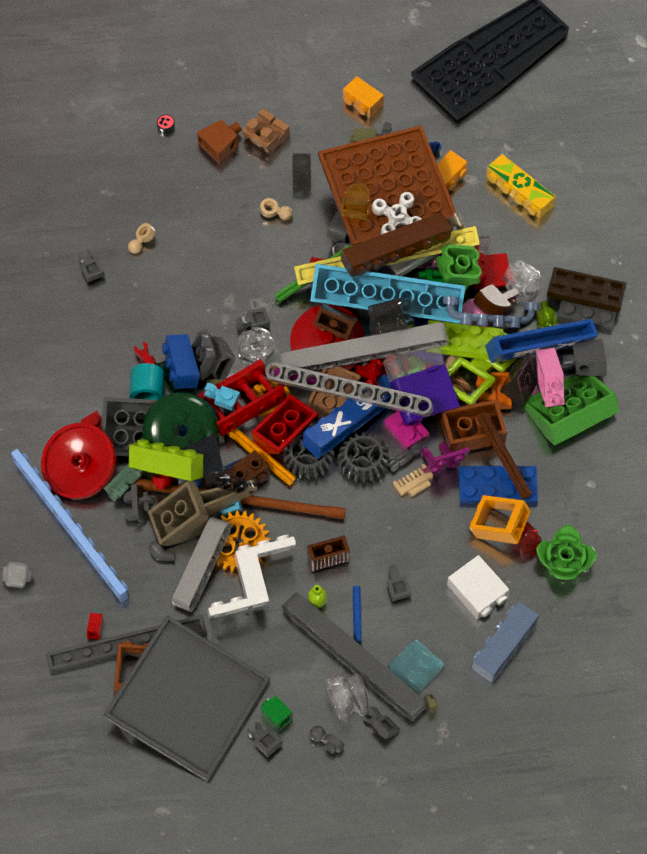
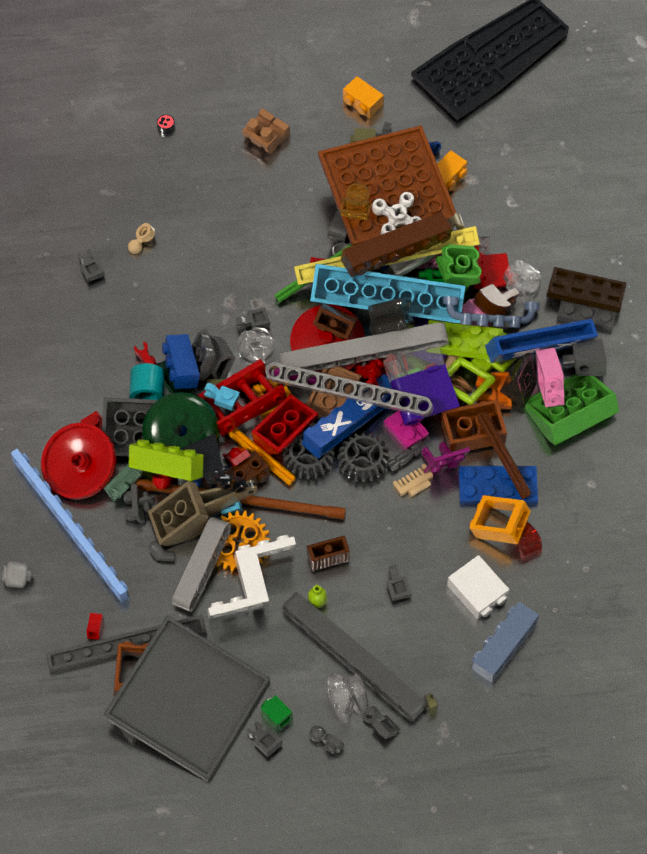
dark orange torso [197,120,242,164] -> none
tan plate [260,198,293,220] -> none
clear smoke brick [292,153,311,191] -> none
blue bar [353,586,362,644] -> none
clear light blue plate [388,638,445,694] -> none
yellow brick [486,154,556,219] -> none
bright green brick [536,524,597,580] -> none
clear neon green plant [537,301,557,328] -> none
none -> red plate [222,447,250,466]

